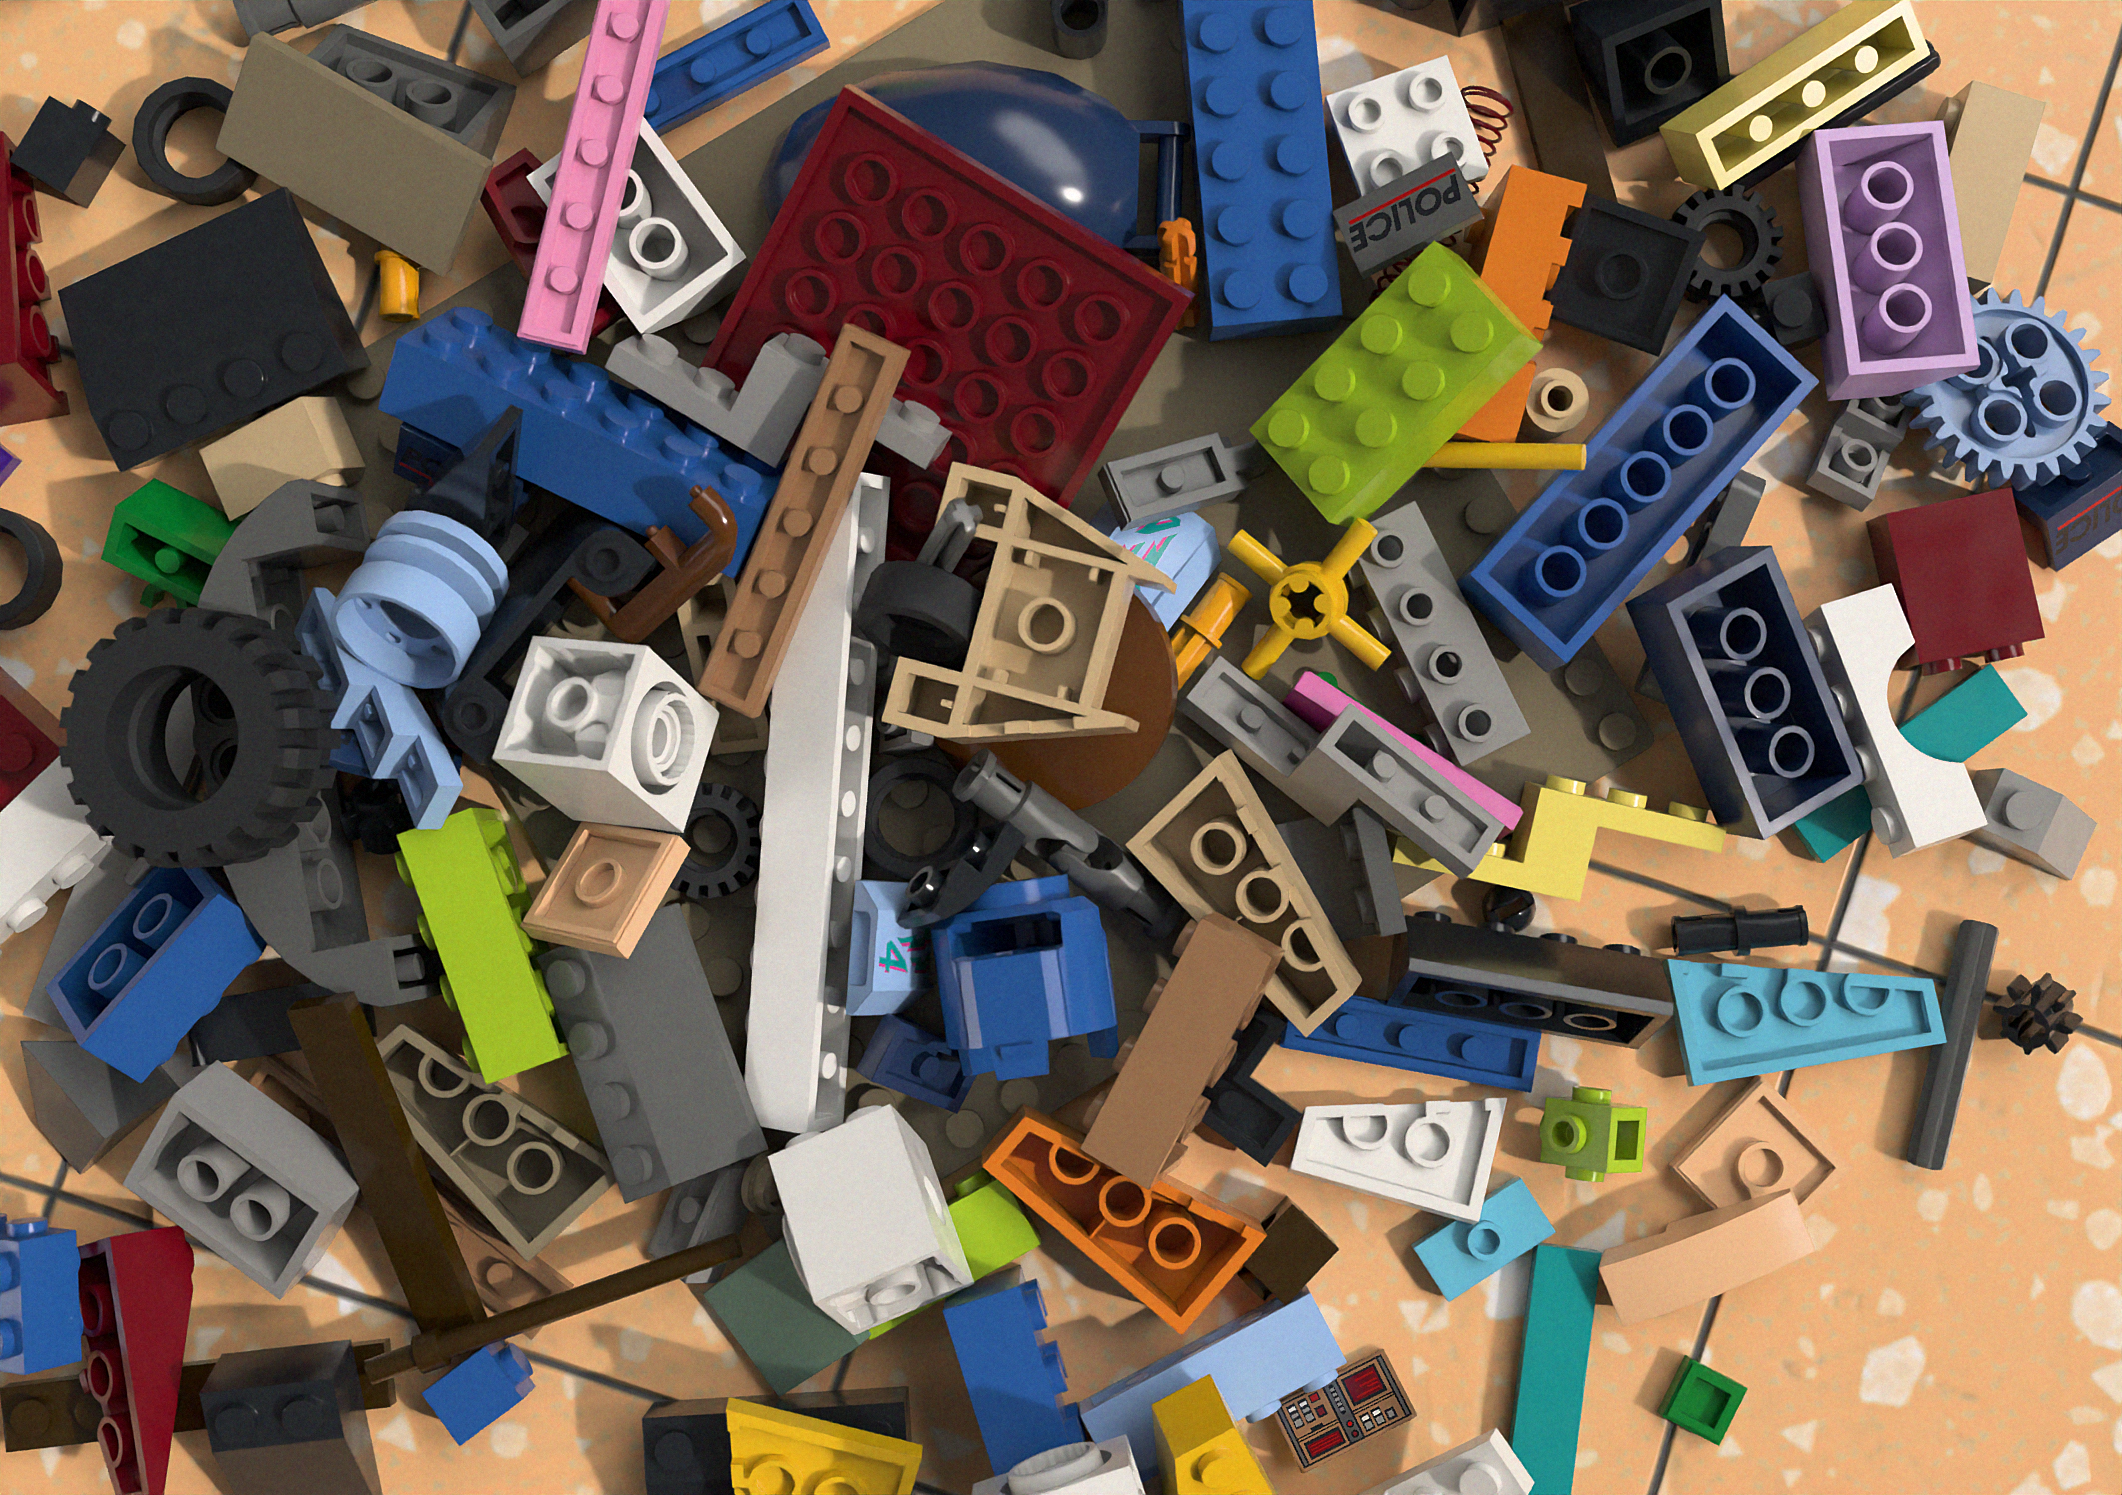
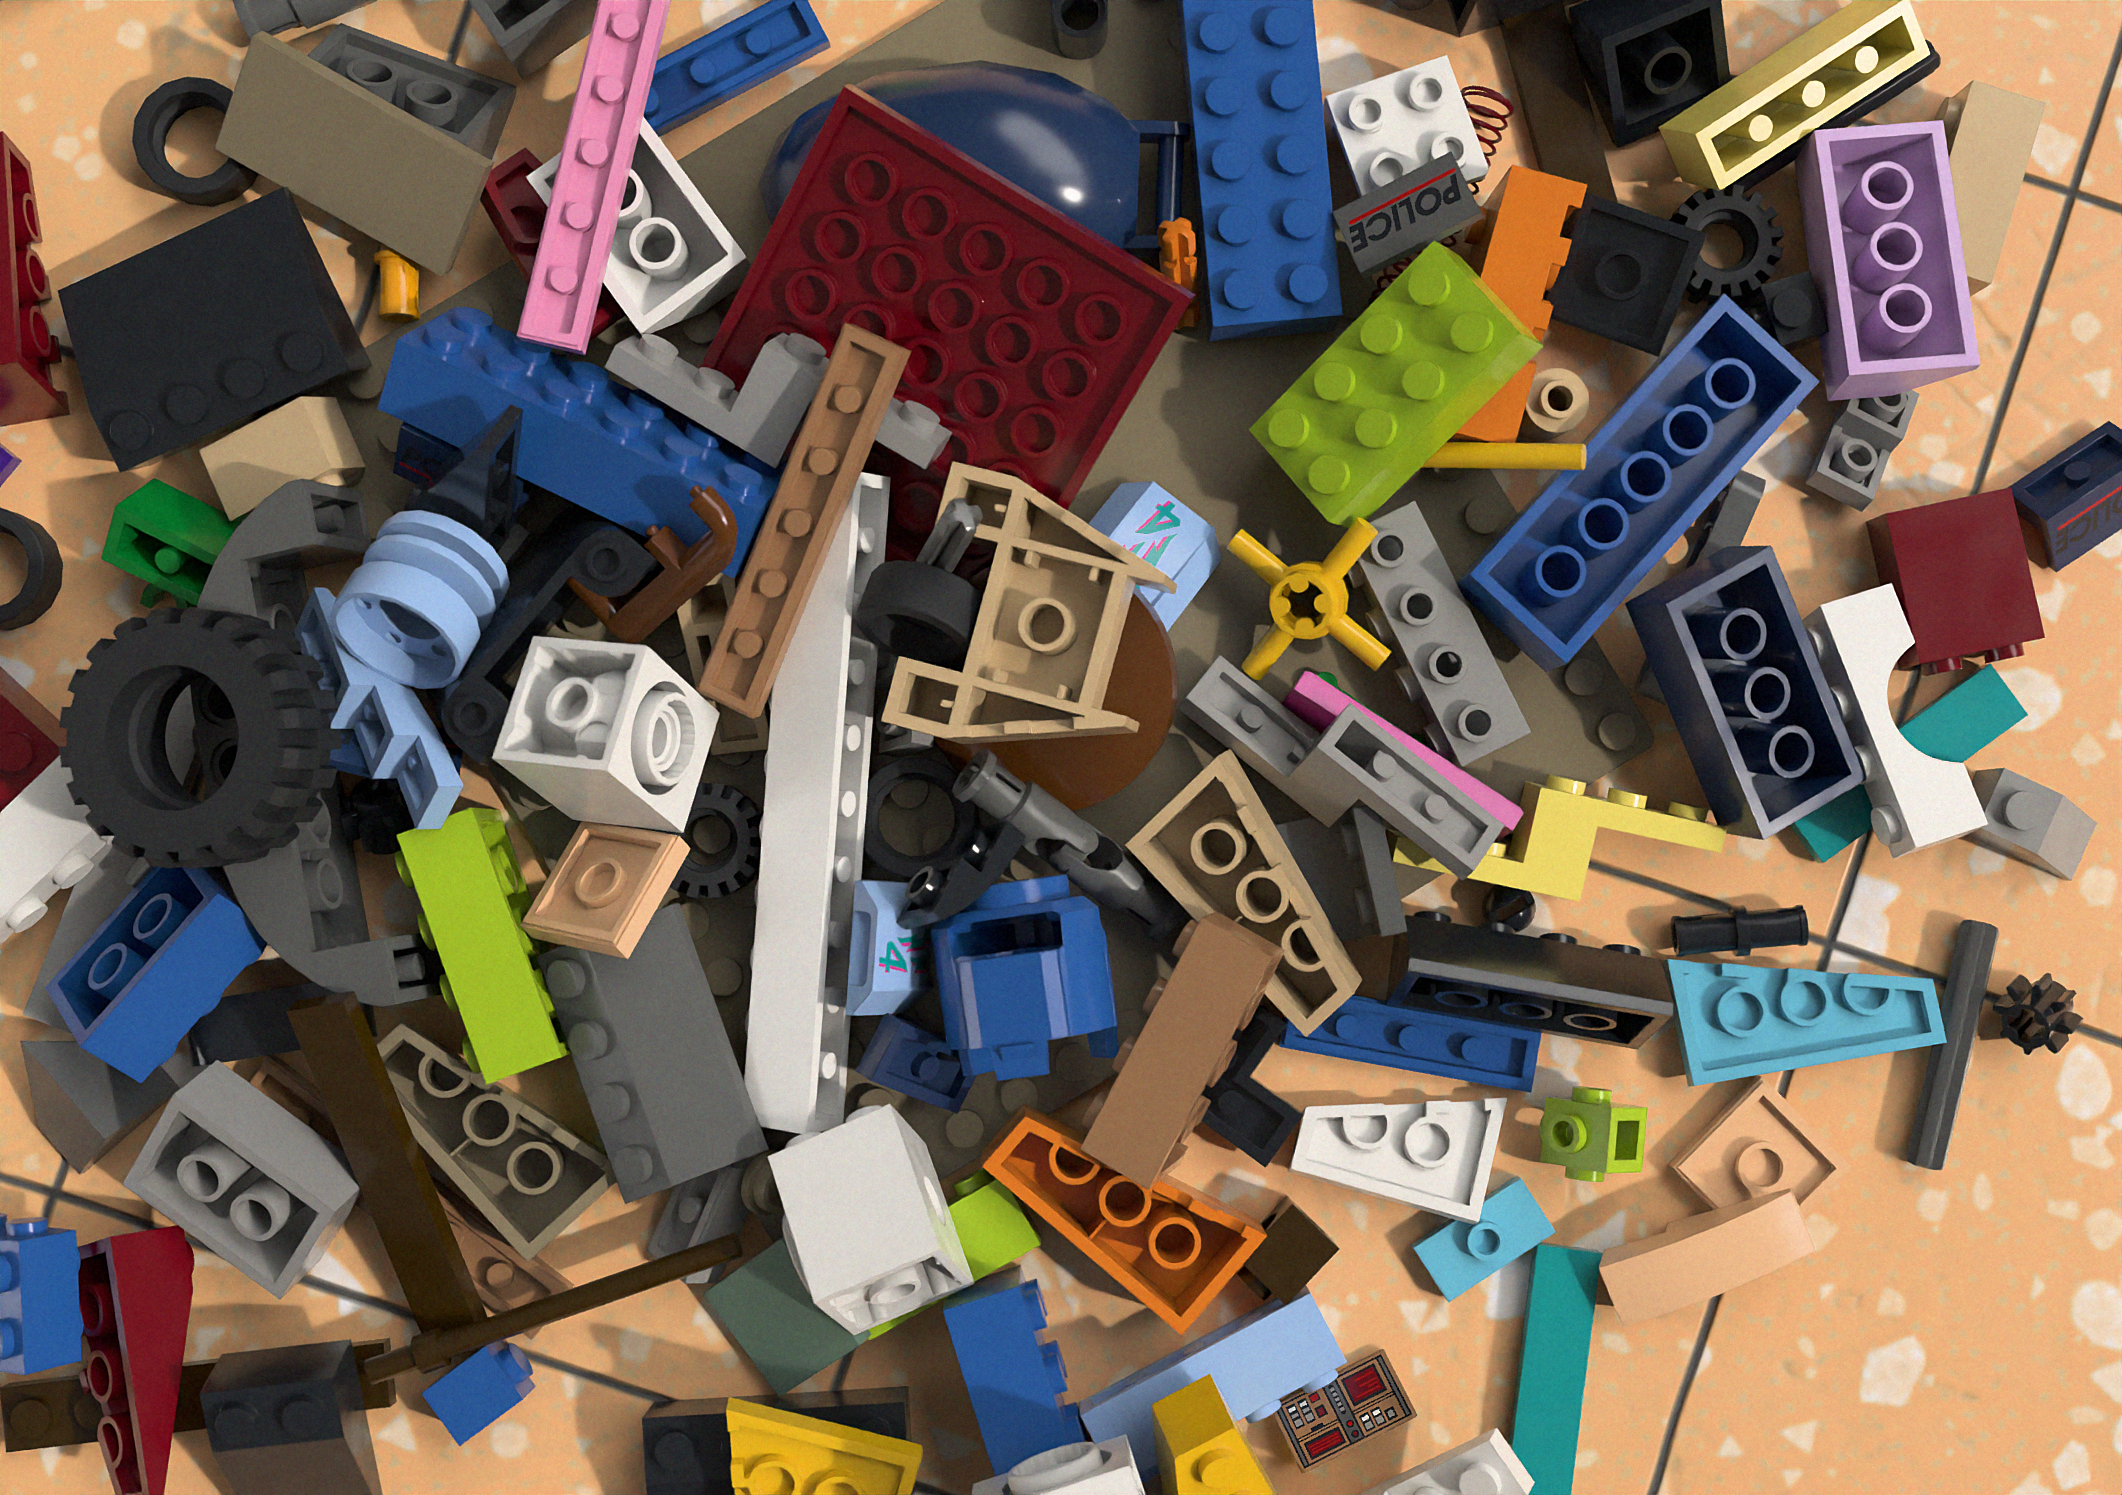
black brick [9,95,126,209] -> none
hinge [1097,432,1275,532] -> none
light orange axle [1171,572,1253,691] -> none
green tile [1657,1354,1748,1446] -> none
medium blue gear [1901,287,2112,491] -> none

